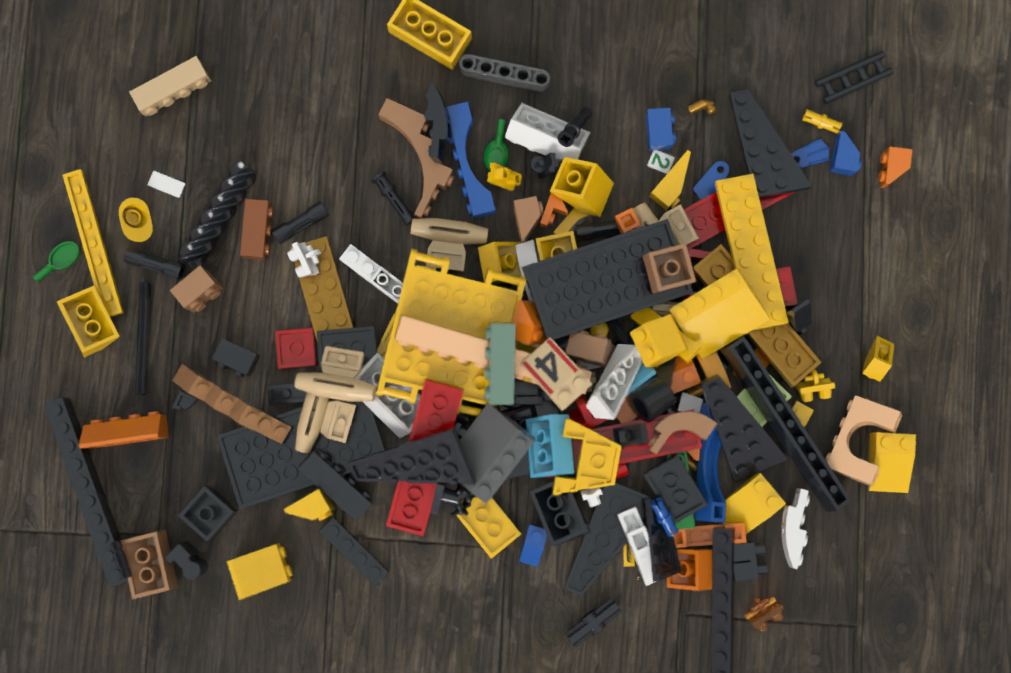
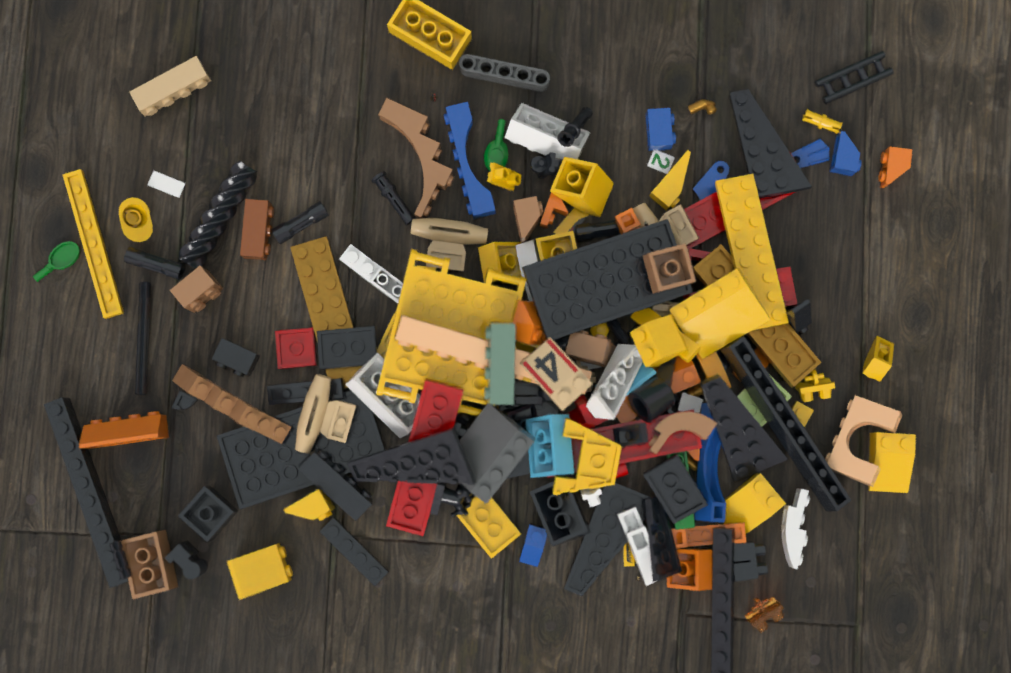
yellow slope [57,286,120,357] -> none
white hips [287,242,321,277] -> none
tan plate [295,346,376,401] -> none
black slope [424,83,452,163] -> none
black piece [565,598,622,648] -> none
blue pin [650,497,679,537] -> none

